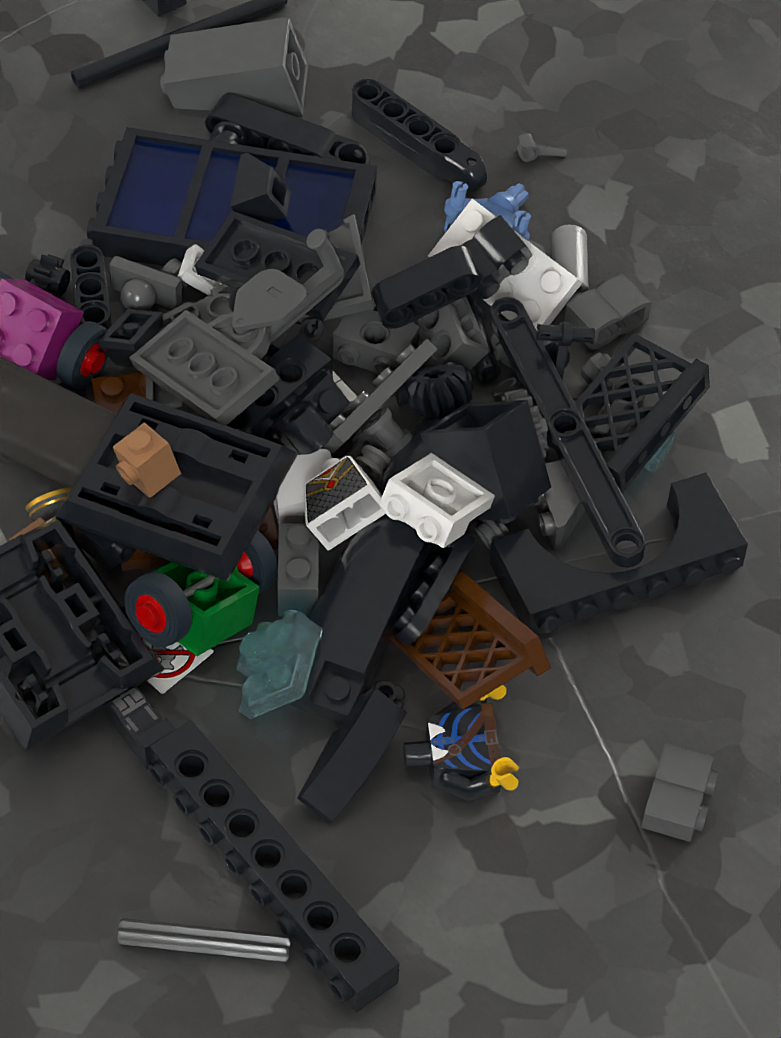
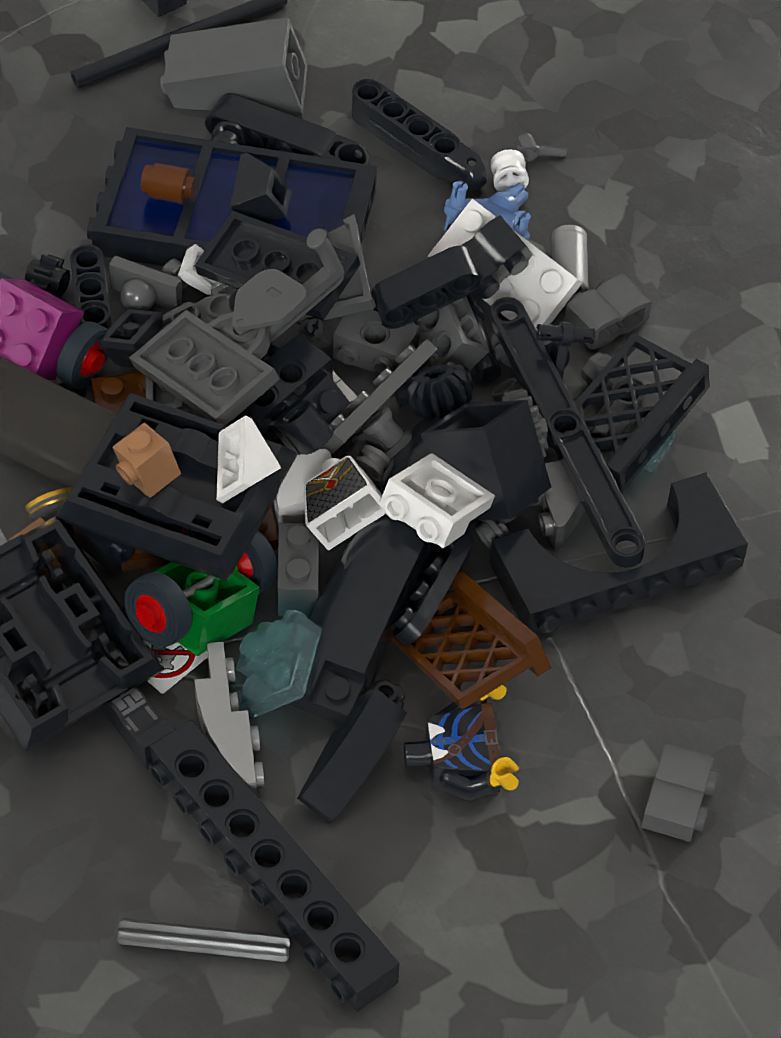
none -> reddish brown brick [140,162,197,205]
none -> light grey slope [194,642,264,796]
none -> white slope [216,415,281,503]
none -> white wheel [490,149,529,192]

